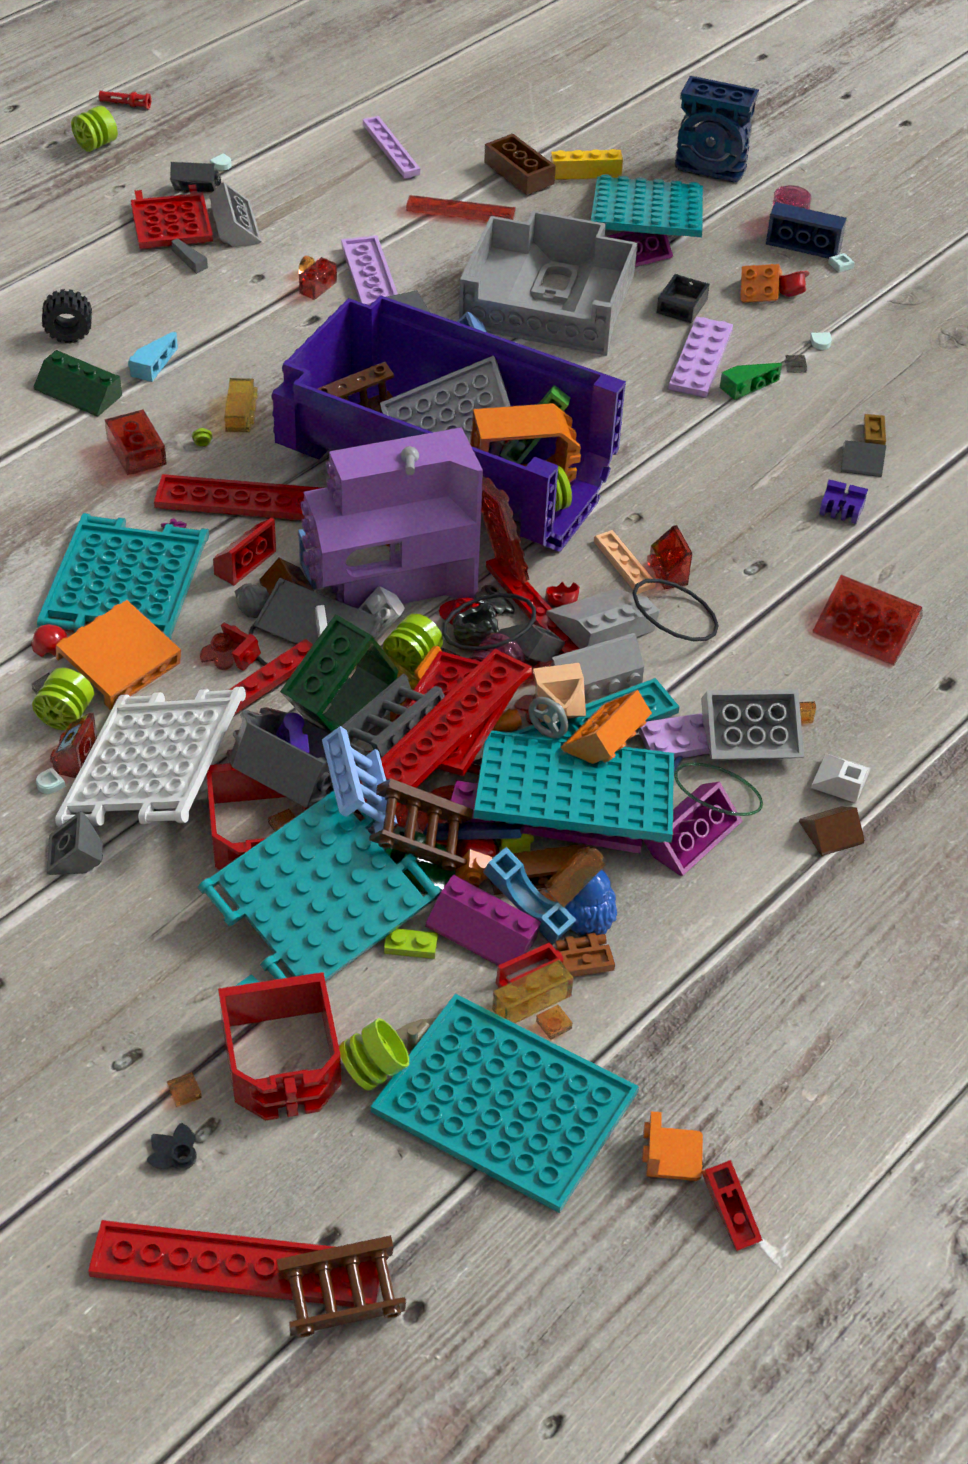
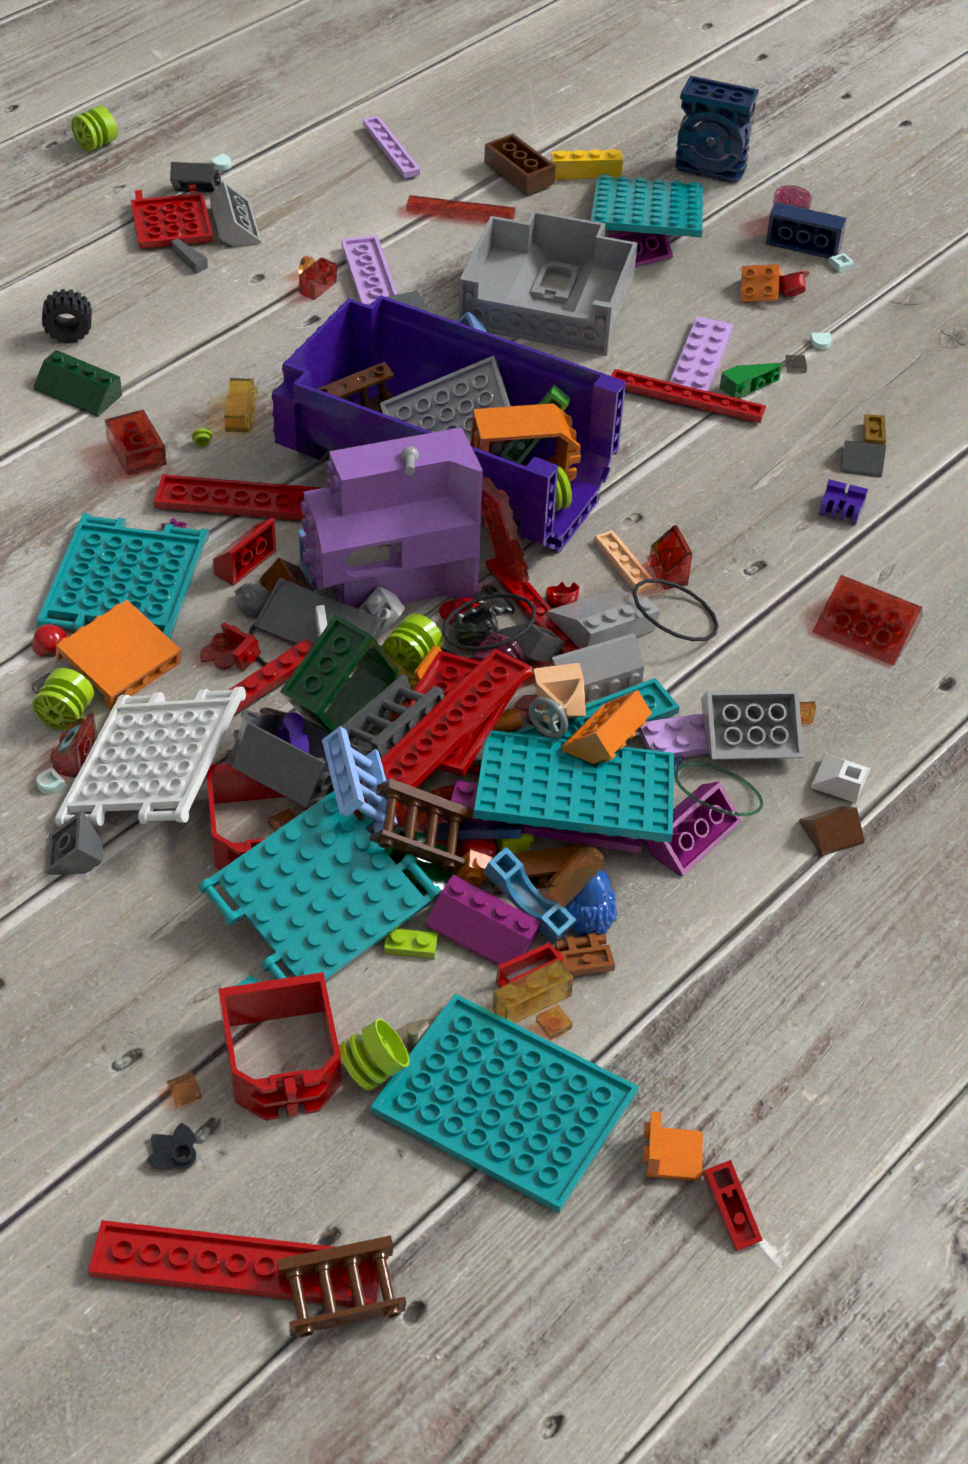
red pin [98,90,152,109] -> none
medium azure slope [128,332,178,382] -> none
black window [656,274,710,324] -> none
none -> red plate [611,369,767,423]

